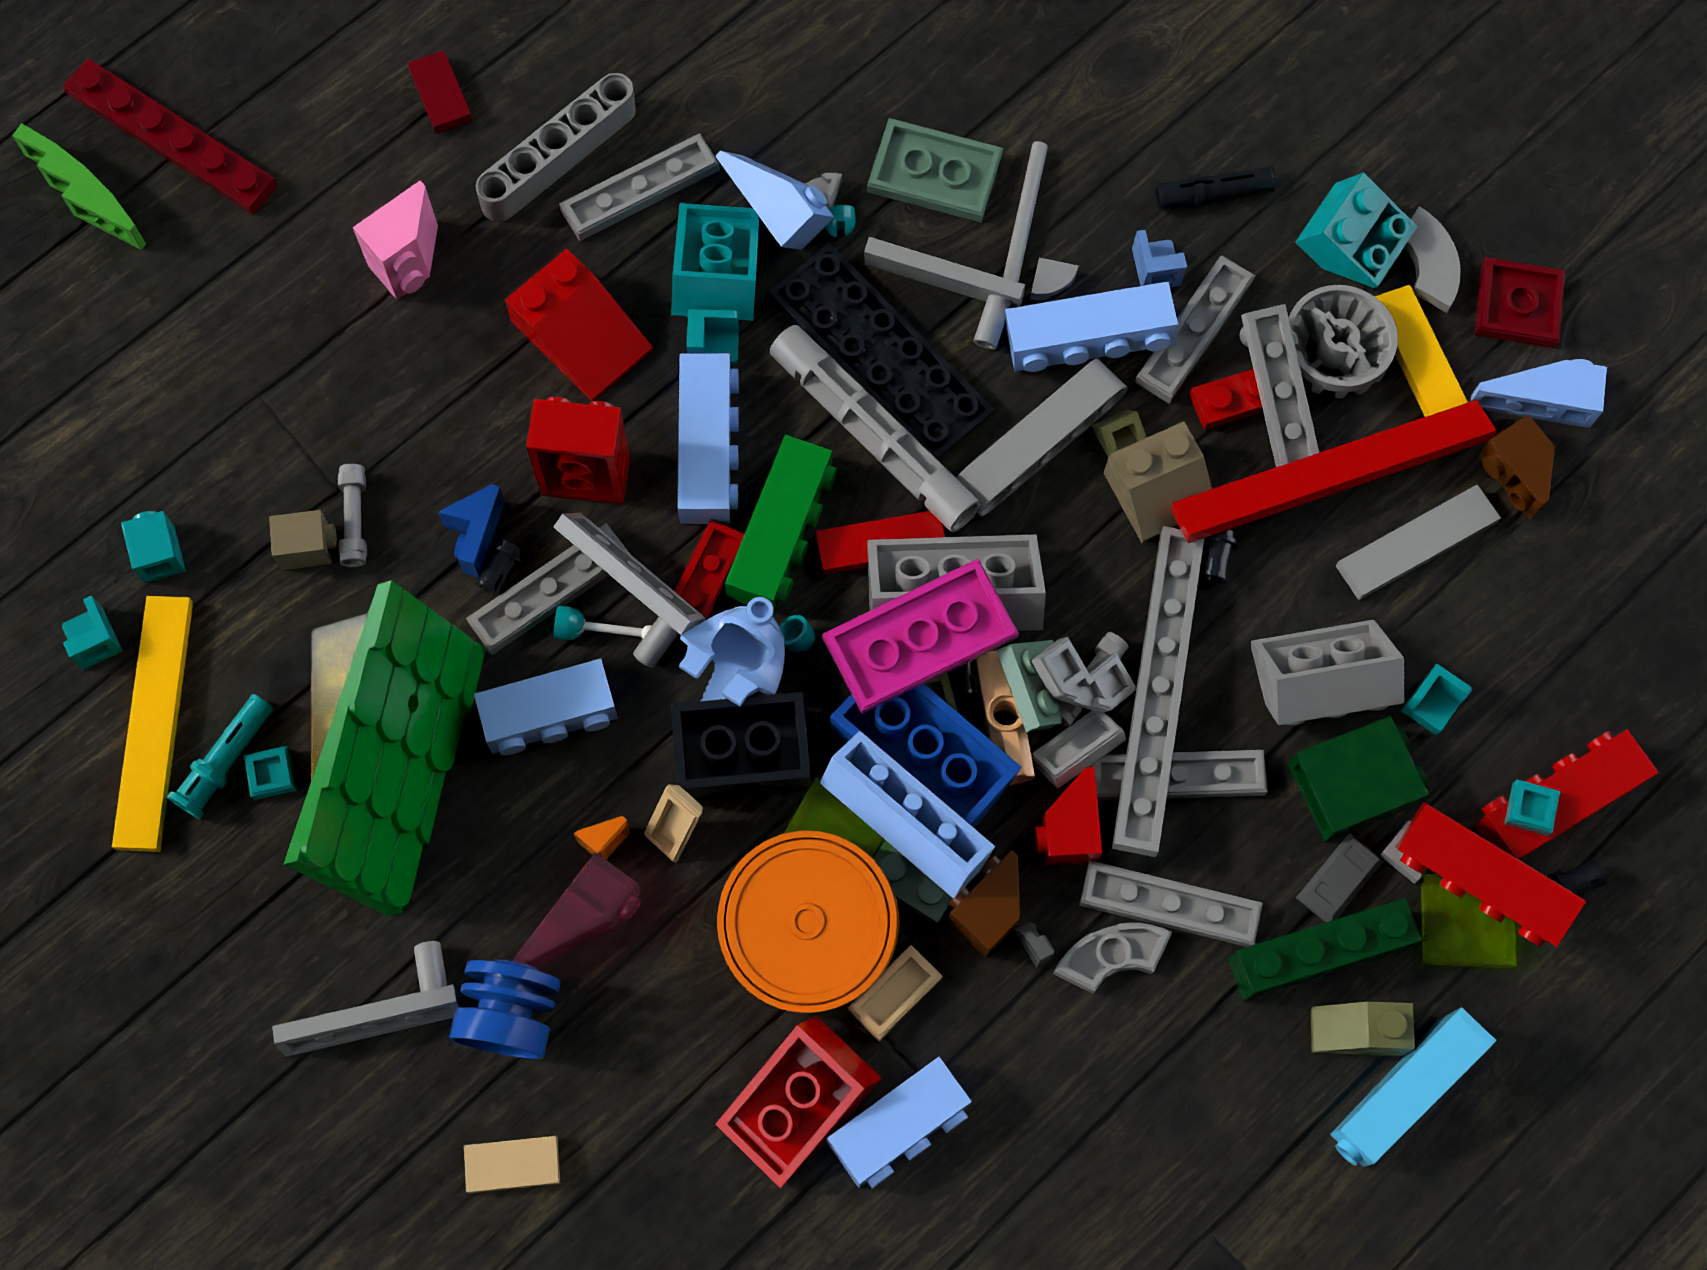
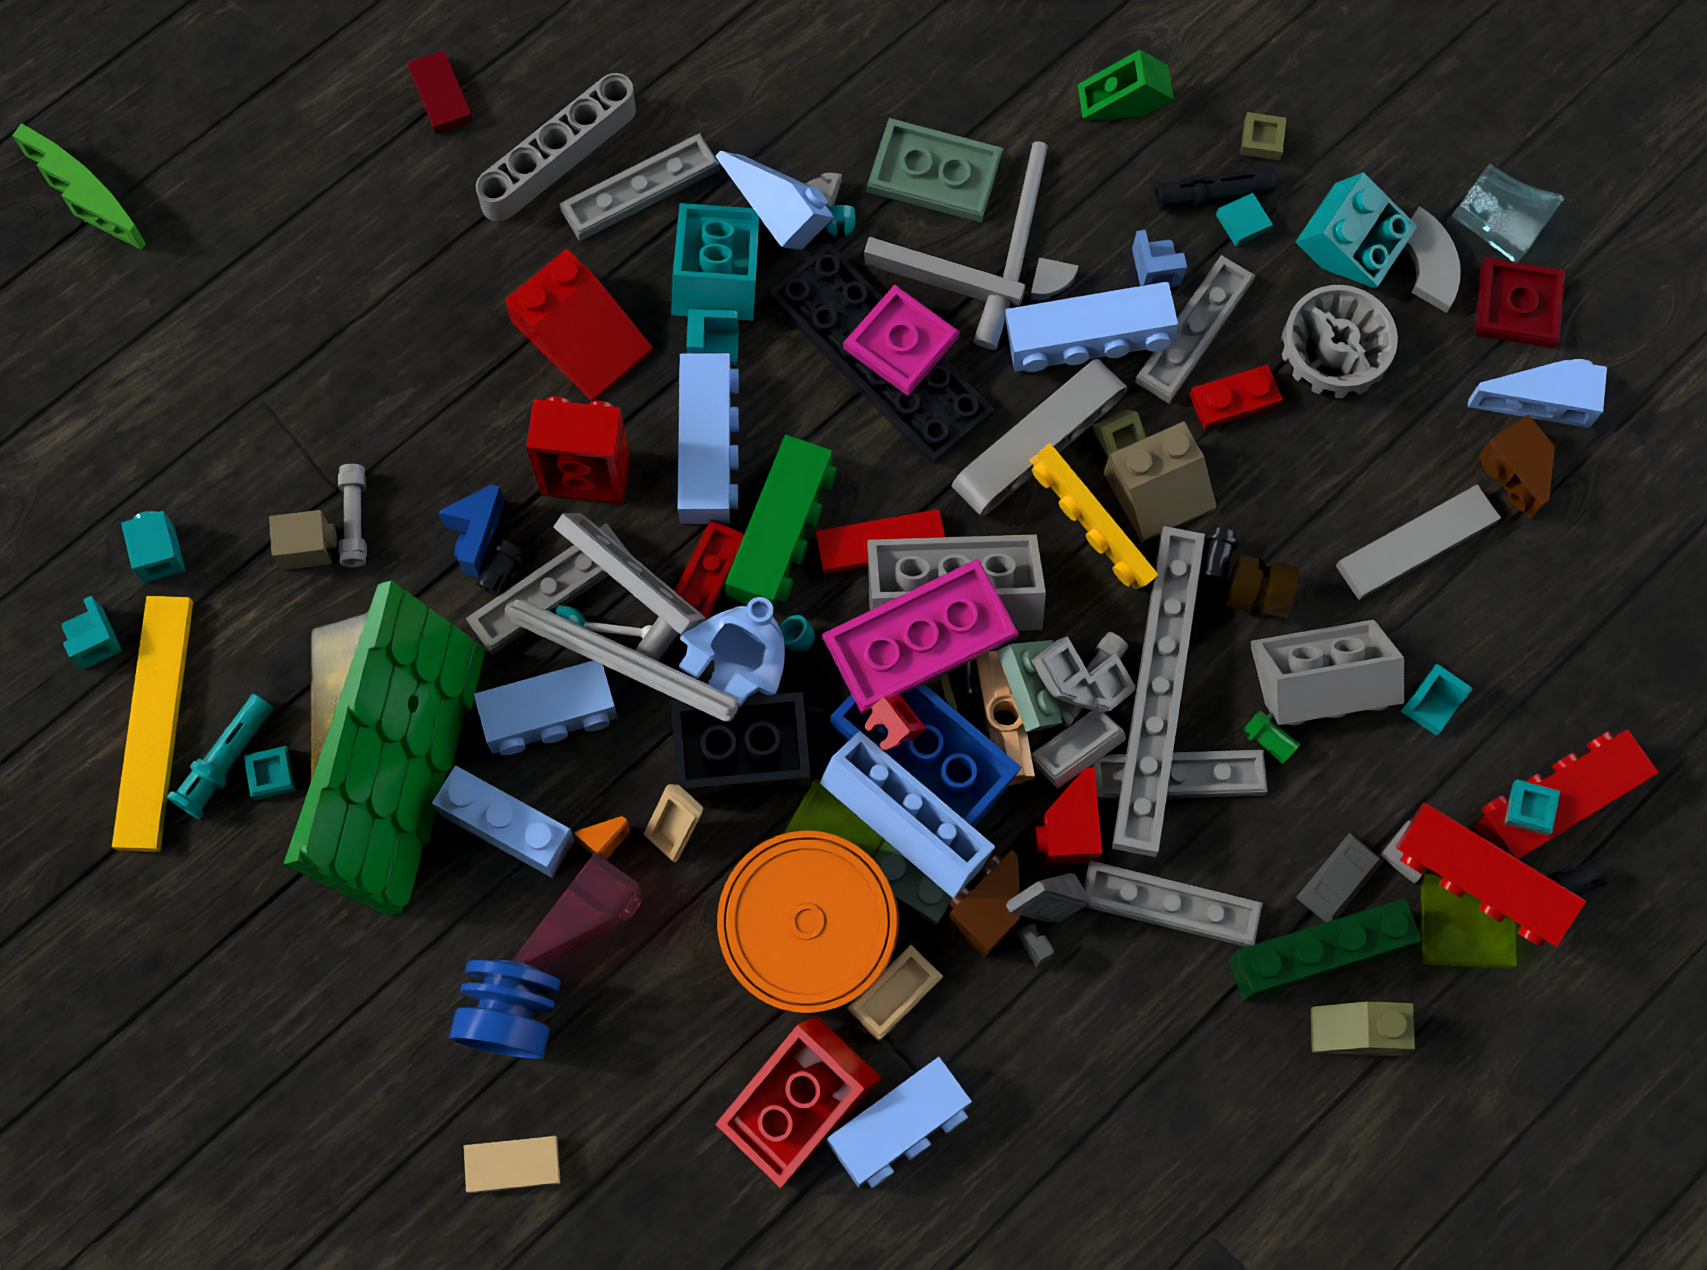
dark red plate [62,58,278,215] -> none
light grey piece [272,941,463,1057] -> none
bright pink slope [353,181,438,300] -> none
light grey piece [770,325,981,532] -> none
light grey tile [1053,923,1172,994] -> none
red tile [1171,400,1497,543] -> none
light grey piece [1239,304,1319,467] -> none
dark green brick [1288,716,1429,842] -> none
medium azure slope [1330,1007,1497,1167] -> none
yellow tile [1375,285,1468,417] -> none
none -> light blue brick [432,765,575,878]
none -> light grey axle [508,599,739,722]
none -> dark pink tile [843,285,960,396]
none -> tile [865,694,927,750]
none -> dark grey slope [1006,873,1090,923]
none -> yellow plate [1029,443,1159,590]
none -> green slope [1078,50,1174,121]
none -> teal tile [1216,193,1273,247]
none -> dark brown wheel [1226,553,1299,620]
none -> olive plate [1240,112,1286,160]
none -> green pin [1243,710,1300,764]
none -> clear light blue plate [1452,163,1565,264]

